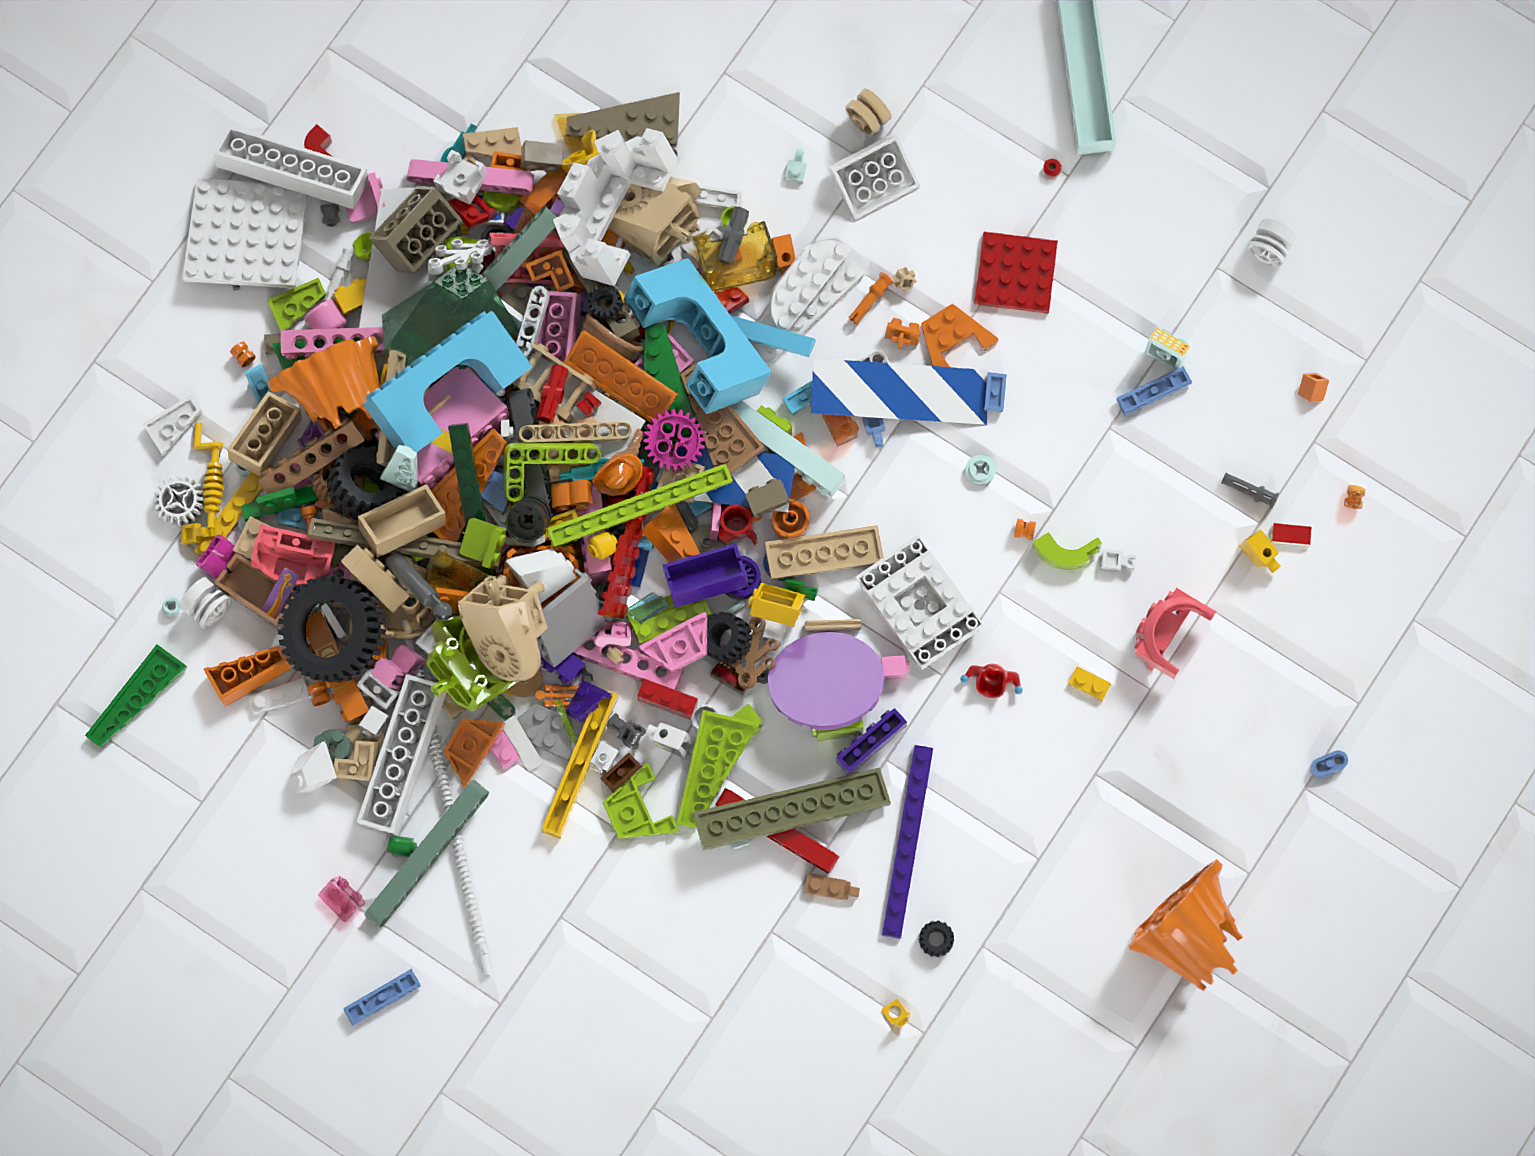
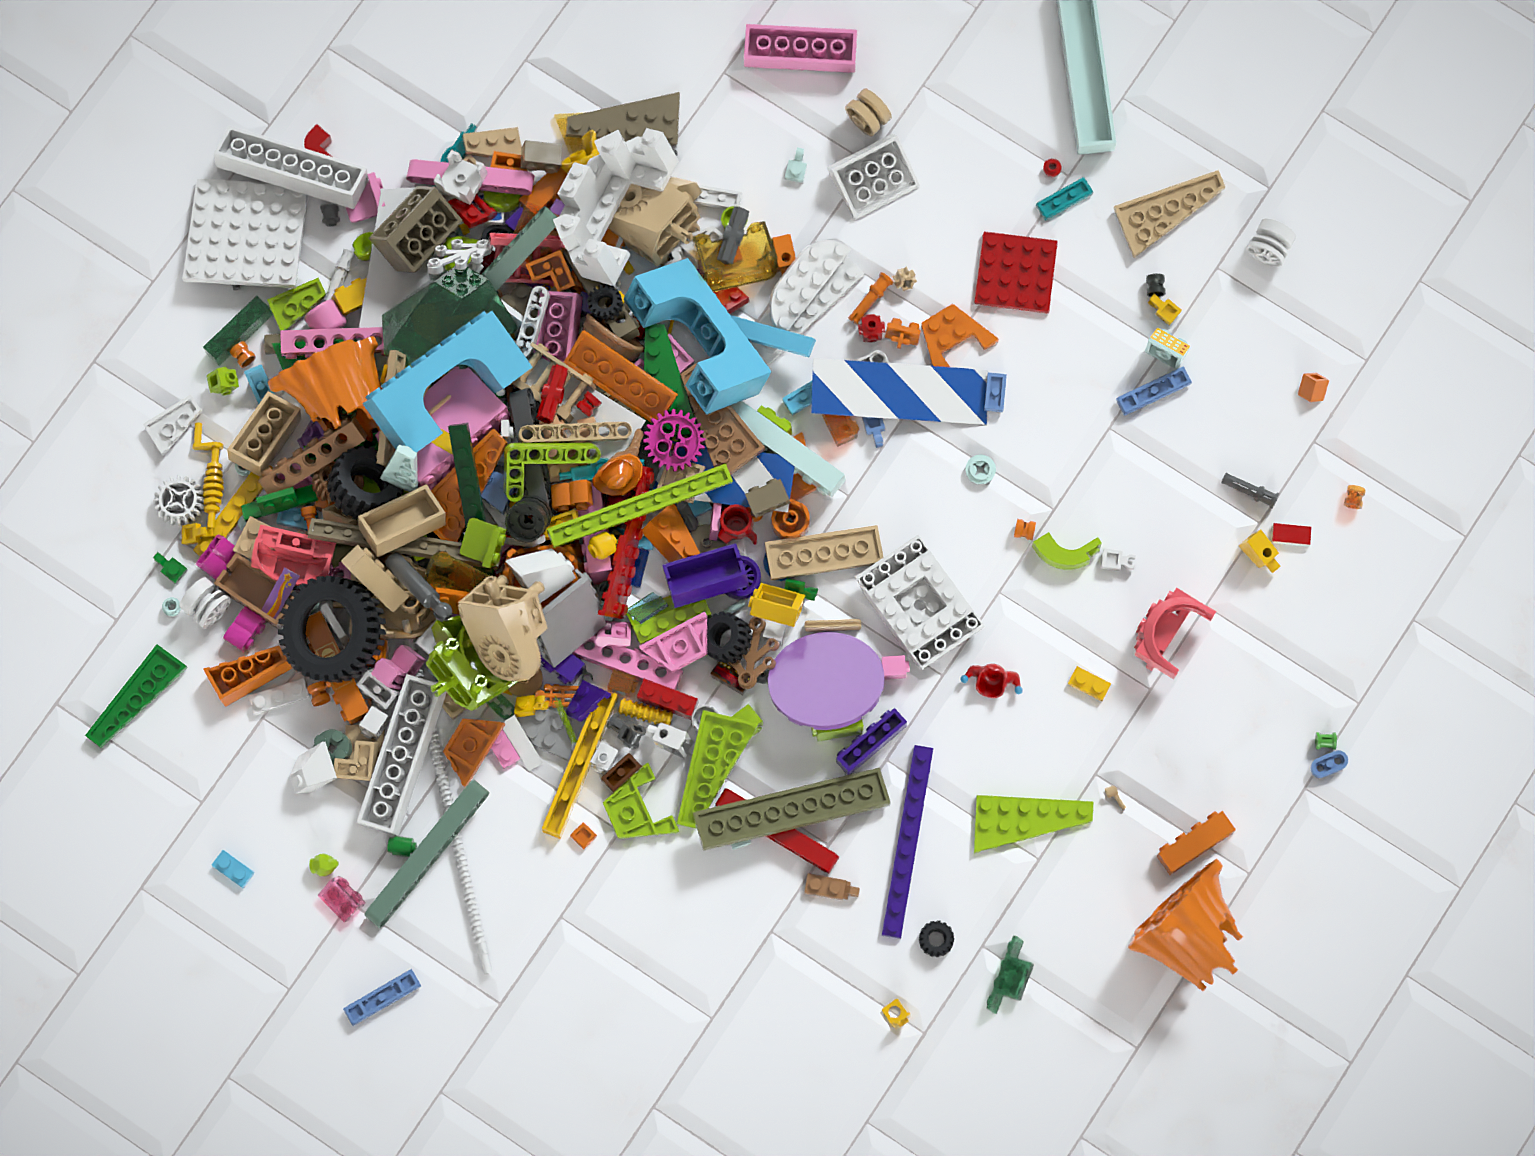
tan plate [606,647,624,664] -> none
none -> green plate [153,552,188,584]
none -> clear green brick [203,296,273,366]
none -> lime brick [206,367,239,396]
none -> medium azure plate [211,850,255,888]
none -> dark pink brick [223,606,266,653]
none -> lime rock [309,853,339,877]
none -> yellow plate [514,695,549,717]
none -> orange tile [570,821,597,850]
none -> clear orange brick [607,669,638,698]
none -> yellow piece [618,698,673,726]
none -> bright pink brick [744,24,857,73]
none -> red brick [858,314,885,343]
none -> lime wing [974,795,1094,854]
none -> clear green bracket [986,935,1034,1014]
none -> teal tile [1036,177,1093,220]
none -> tan hand [1105,786,1127,810]
none -> tan wing [1113,170,1226,258]
none -> pearl dark grey wheel [1146,273,1166,297]
none -> yellow plate [1148,294,1182,326]
none -> orange brick [1157,810,1236,875]
none -> bright green bush [1315,732,1337,750]

